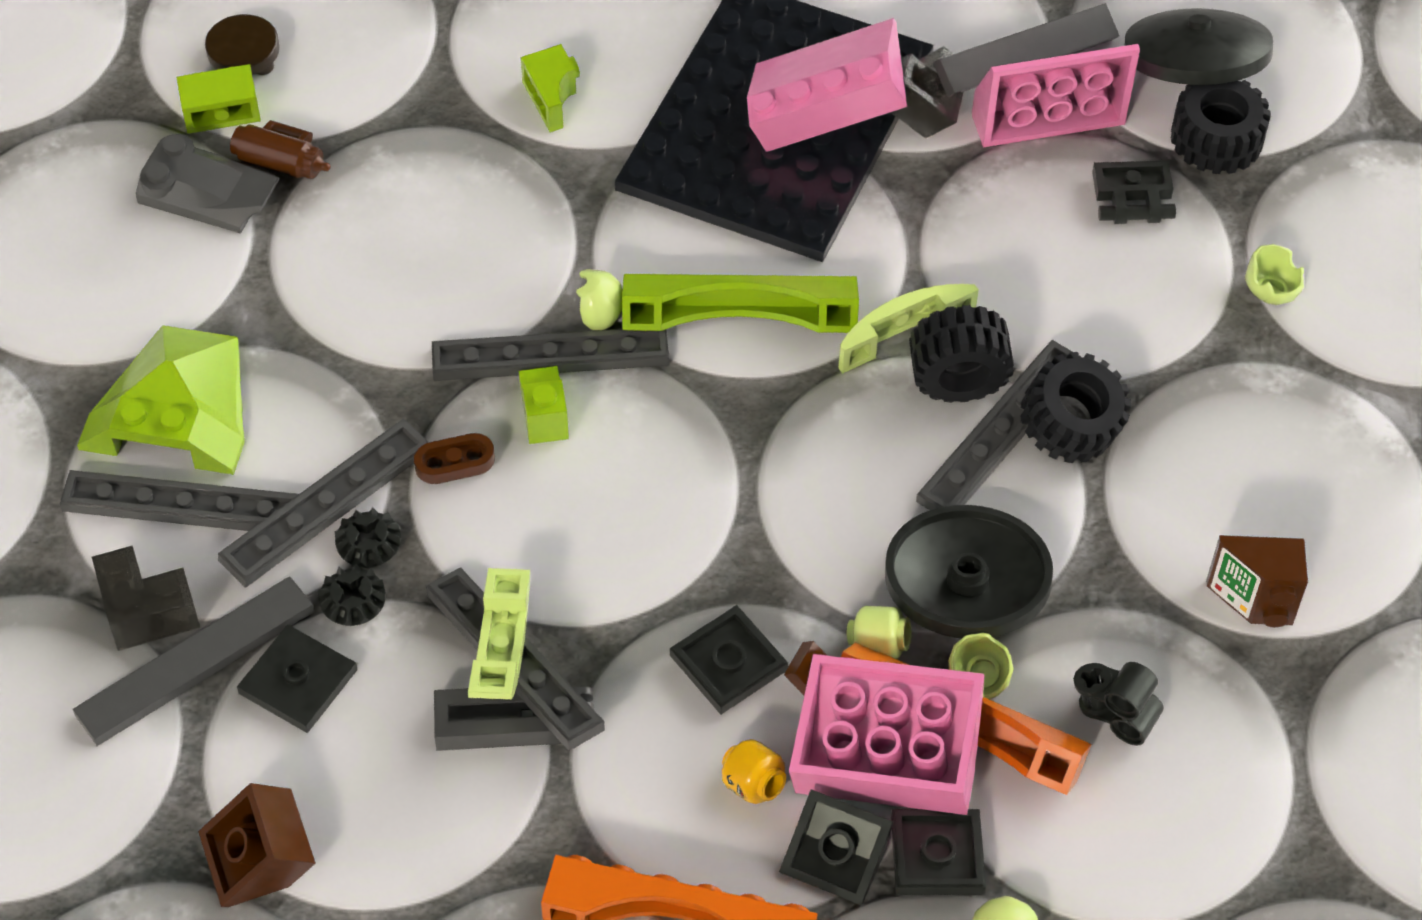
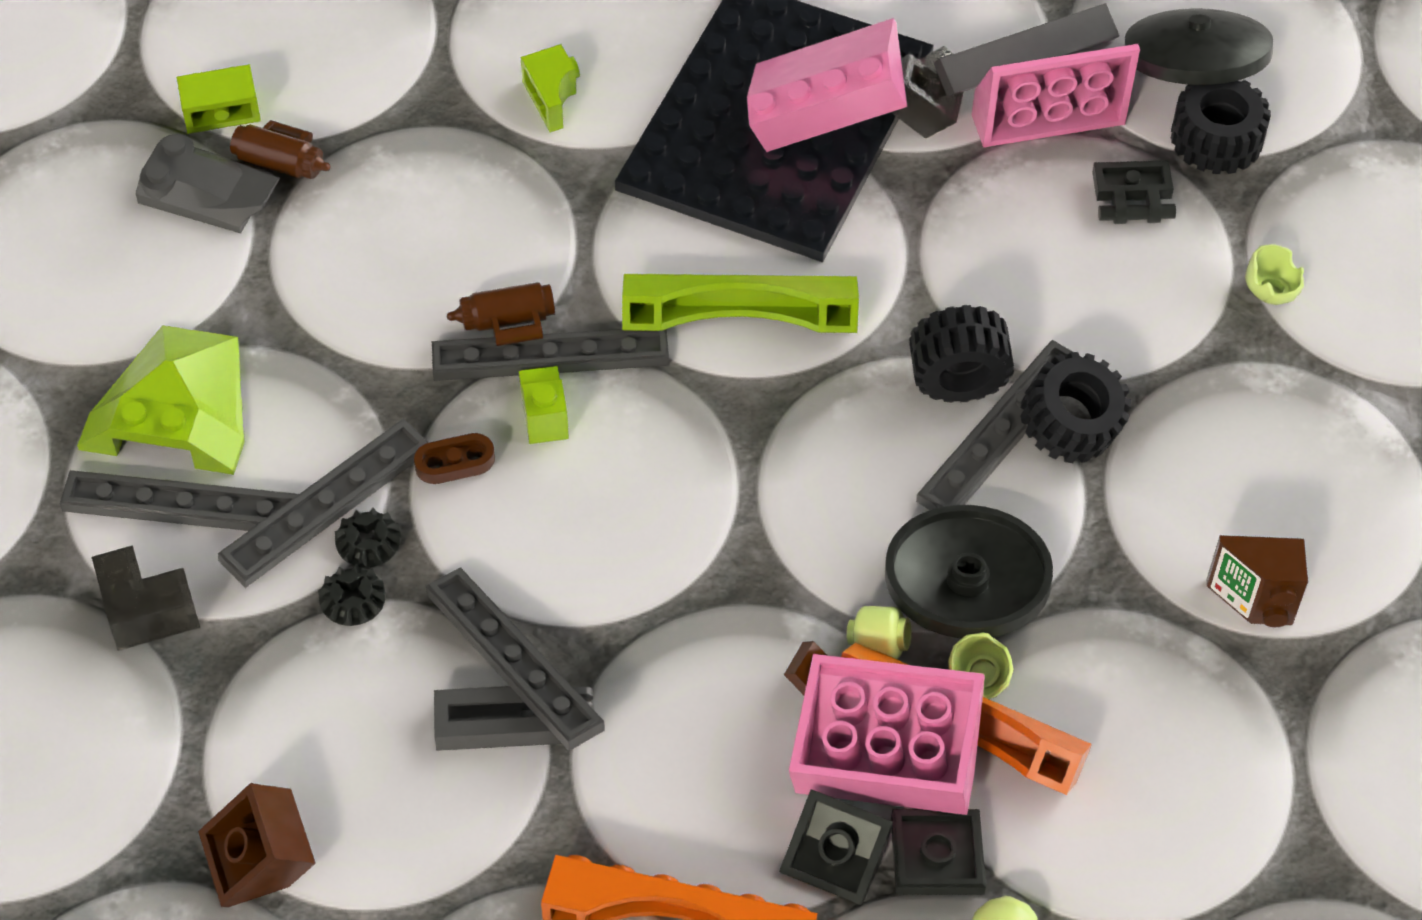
dark grey tile [73,576,314,746] -> none
dark brown tile [205,14,279,75] -> none
pearl dark grey plate [237,624,357,733] -> none
yellowish green slope [468,568,530,700] -> none
yellowish green hair [576,269,623,330] -> none
pearl dark grey plate [670,605,788,715] -> none
yellow head [721,739,786,804] -> none
yellowish green slope [838,284,979,374] -> none
pearl dark grey piece [1073,662,1164,746] -> none
none -> reddish brown piece [447,282,555,346]

